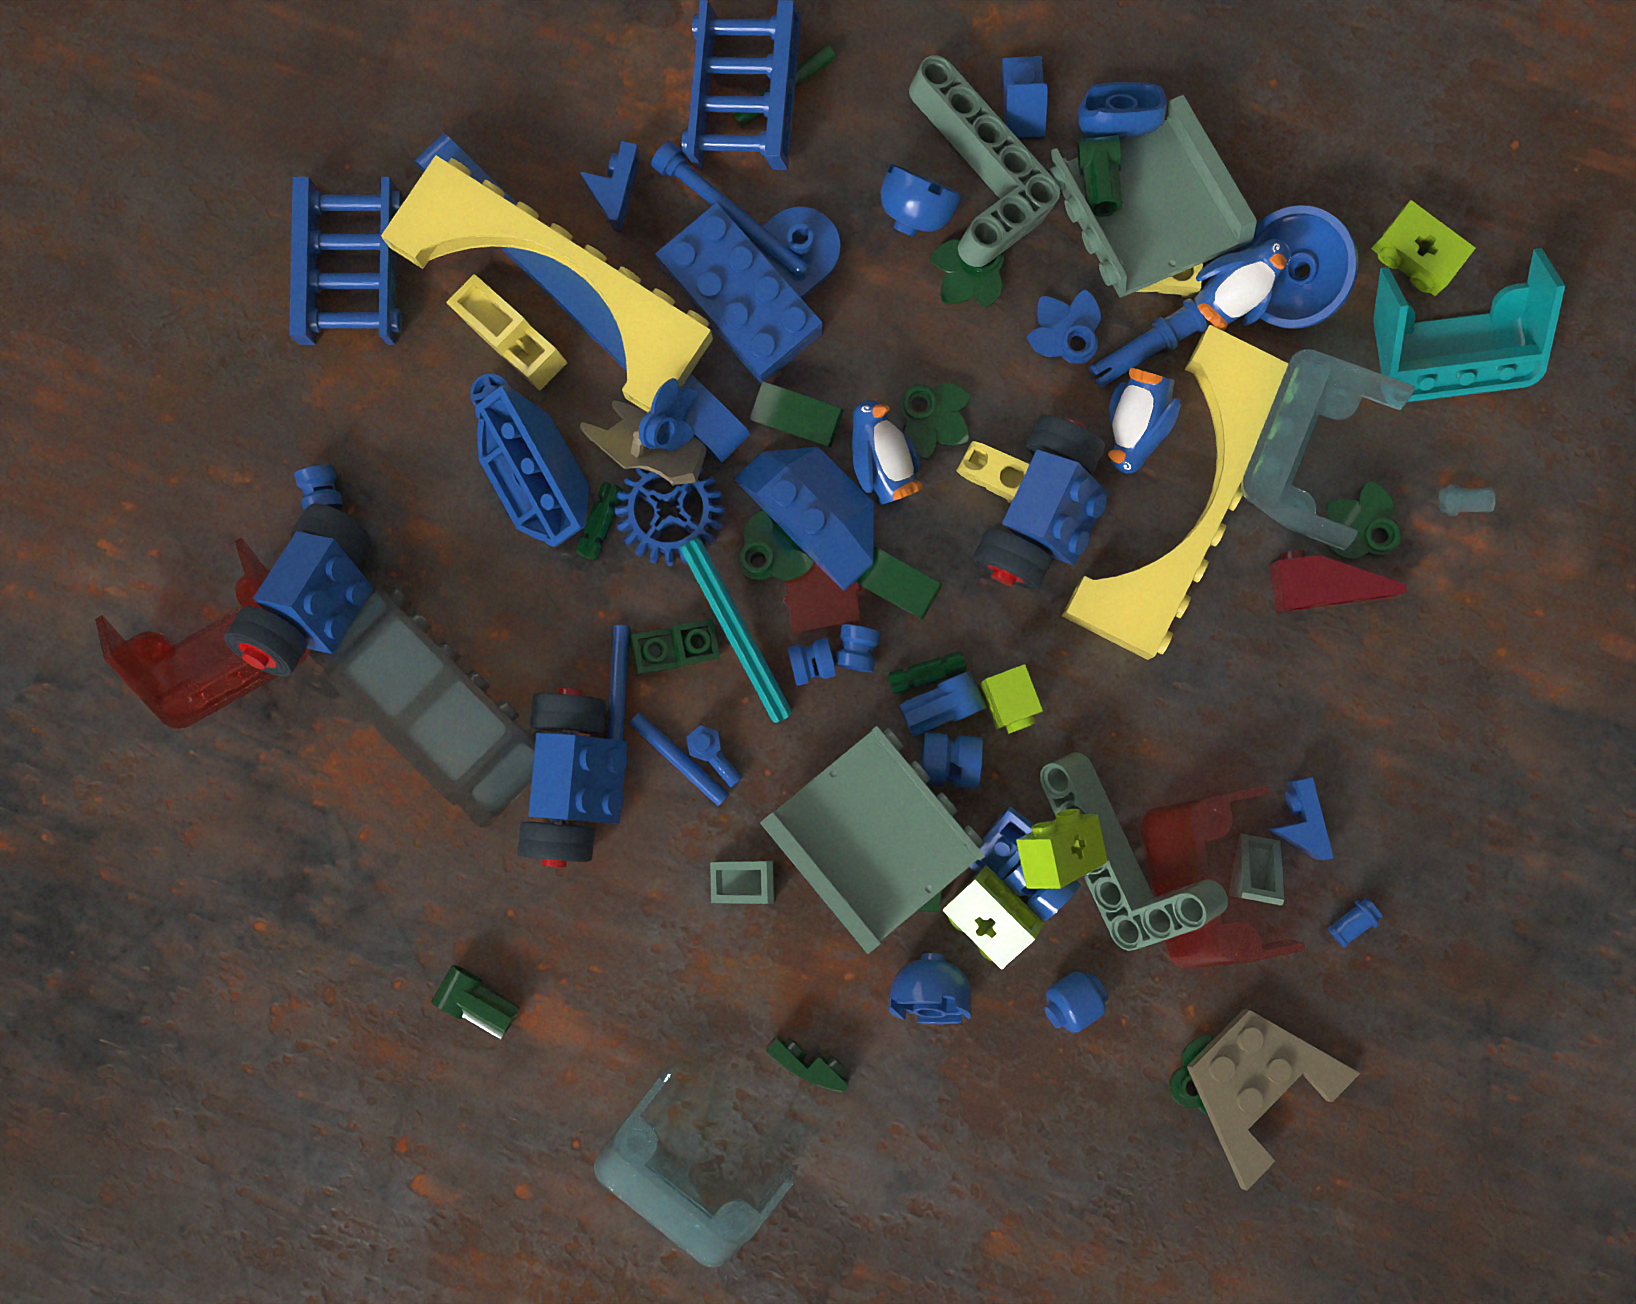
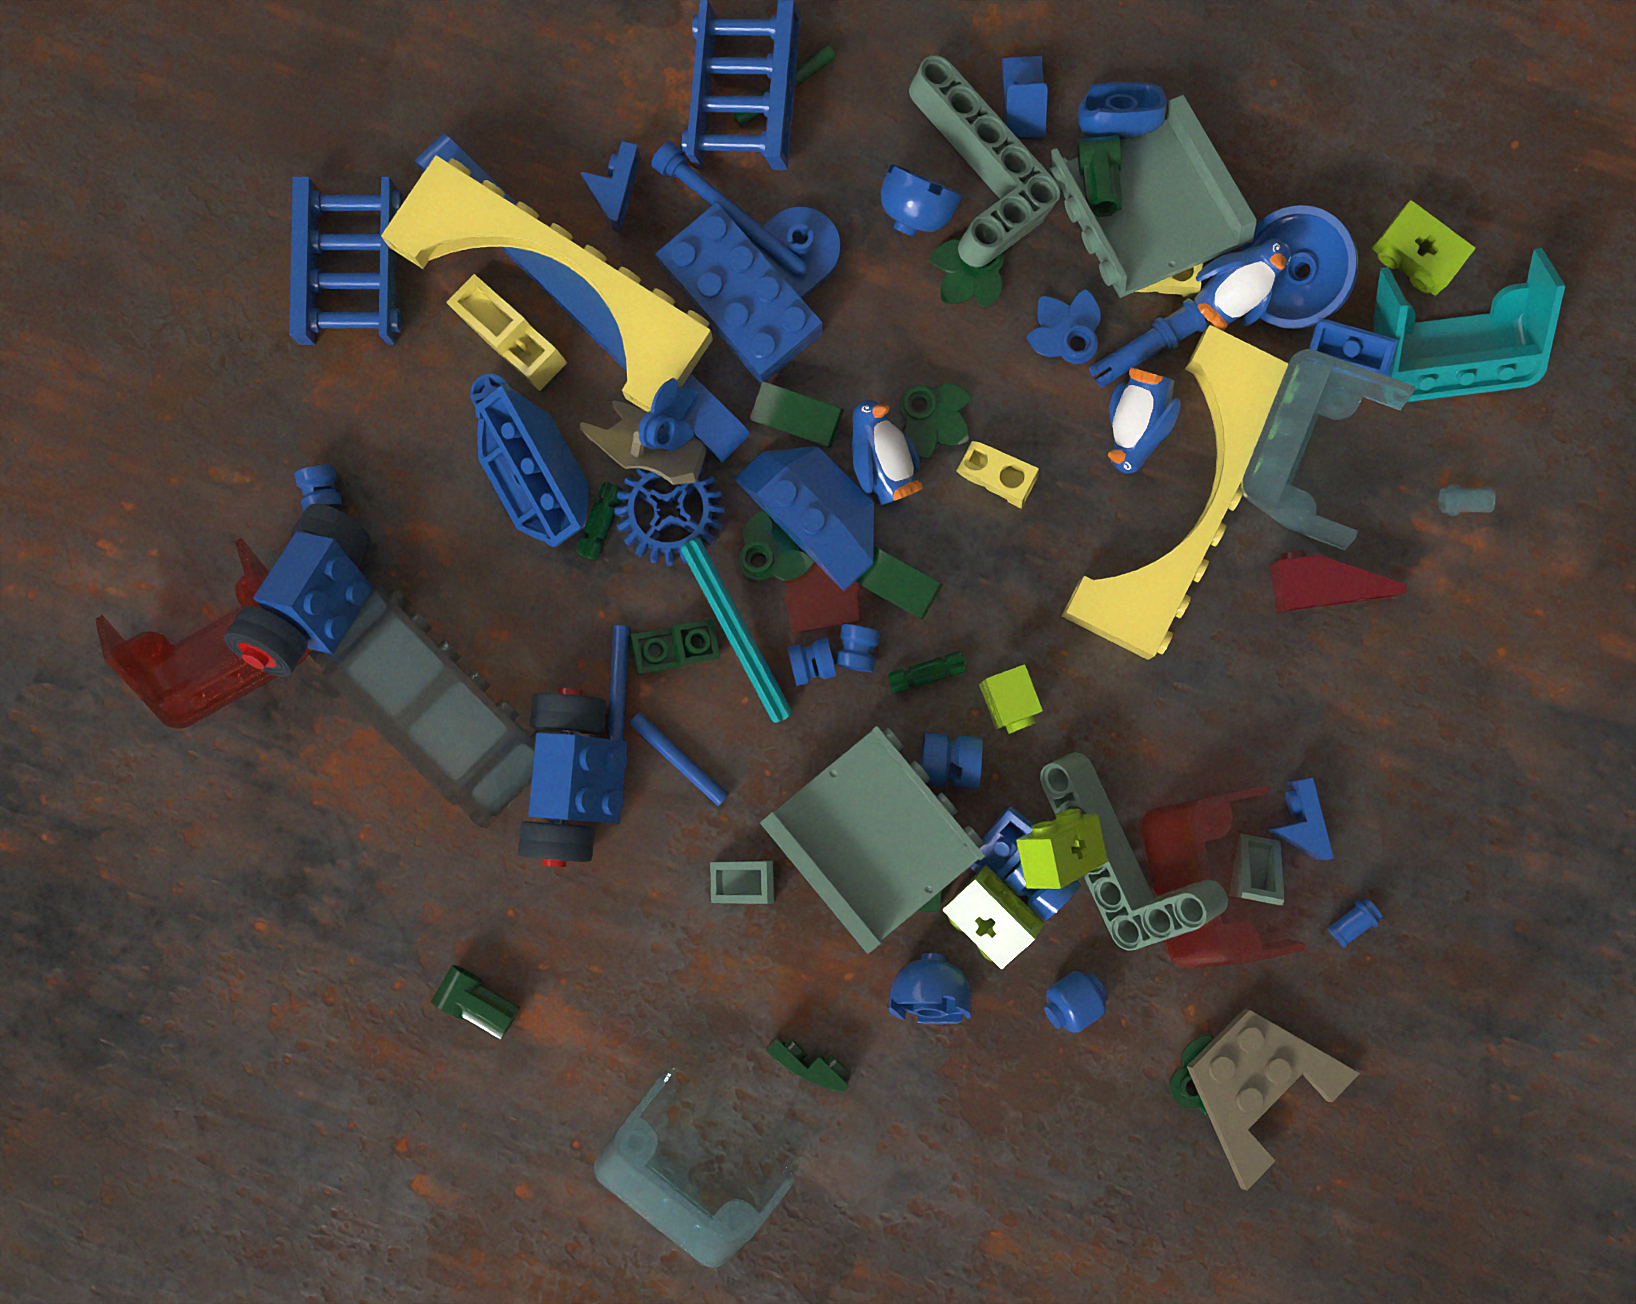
blue piece [686,725,743,788] -> none
blue piece [899,671,987,737] -> none
brick [973,415,1109,590] -> none
dark green plate [1327,481,1401,559] -> none
none -> blue slope [1307,317,1399,380]

